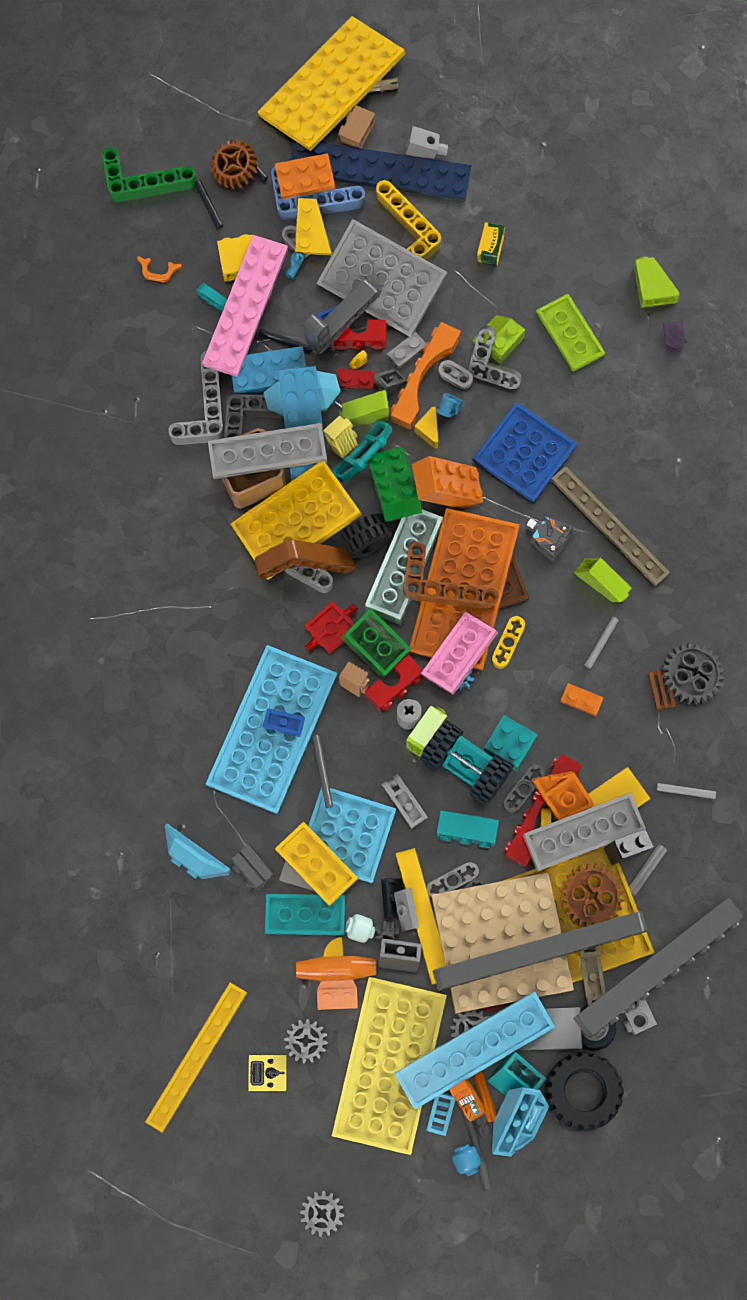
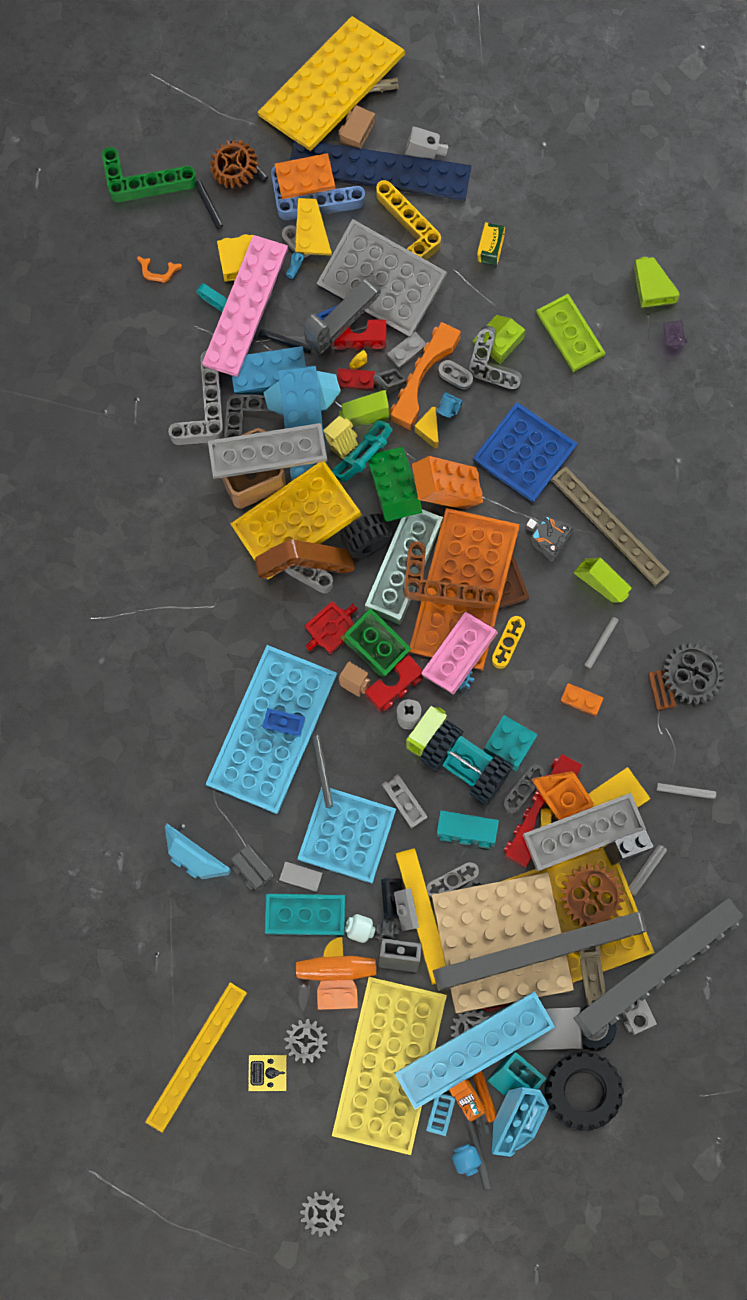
yellow plate [275,822,358,907] -> none

